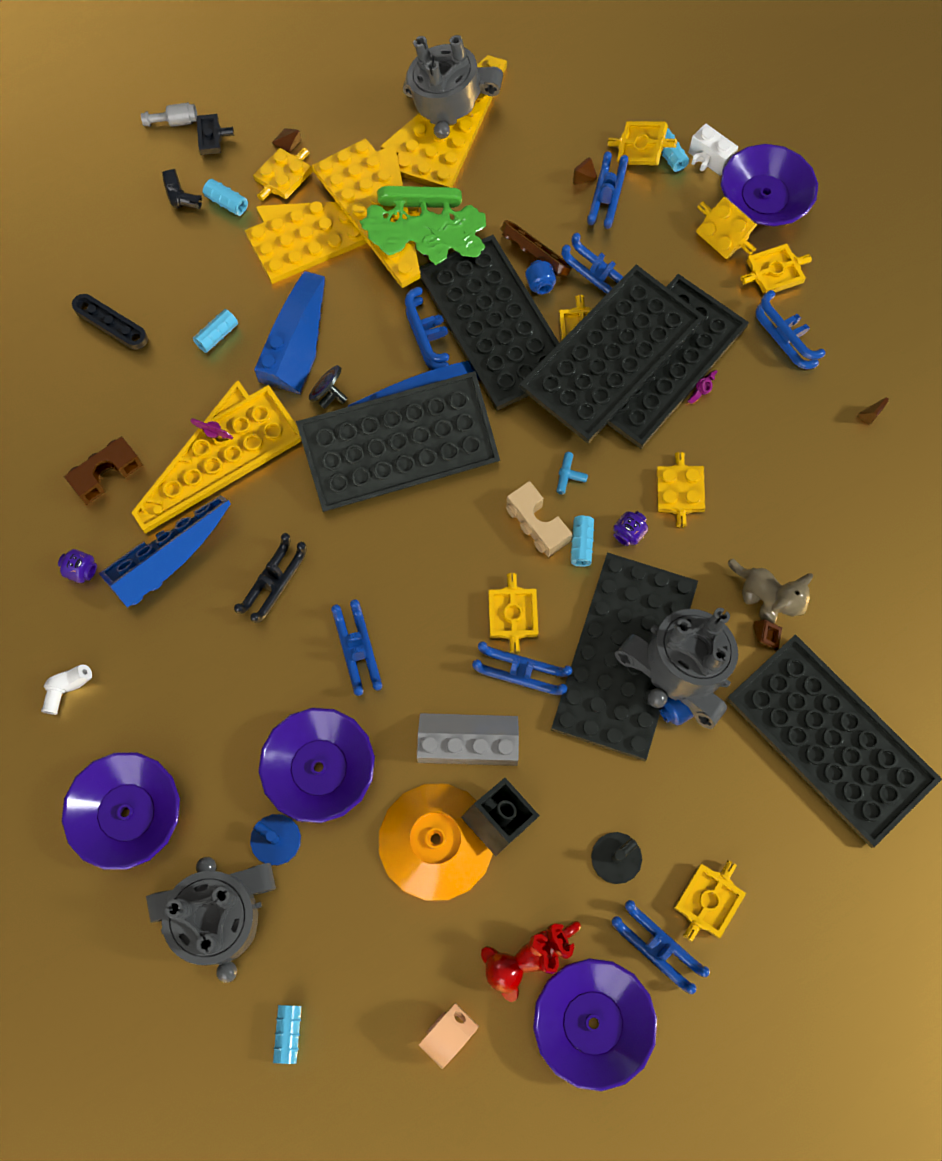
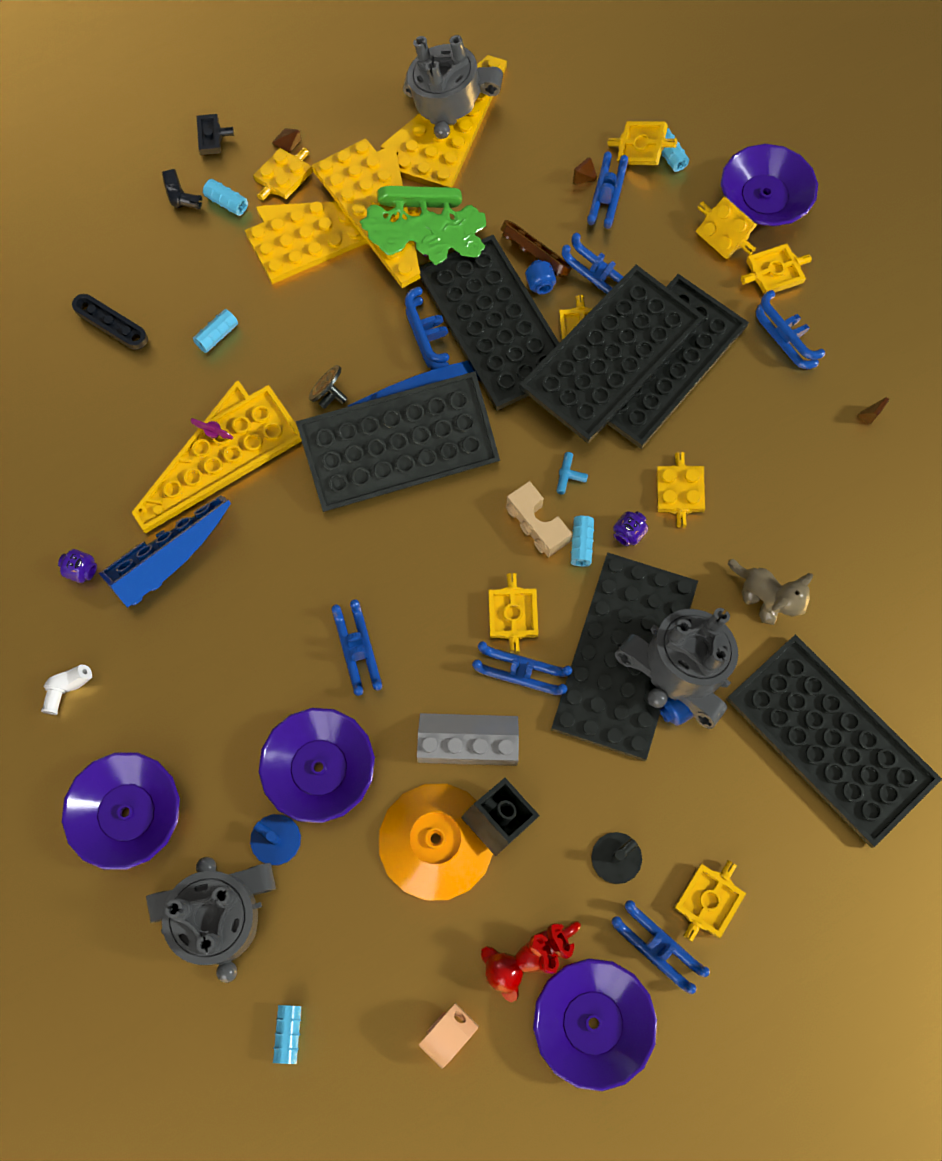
reddish brown arch [63,436,143,505] -> none
light grey piece [141,102,198,127] -> none
black piece [234,533,307,623] -> none
blue wedge [254,271,325,395] -> none
magenta piece [687,370,717,404] -> none
white brick [688,124,738,176] -> none
reddish brown slope [754,619,782,650] -> none

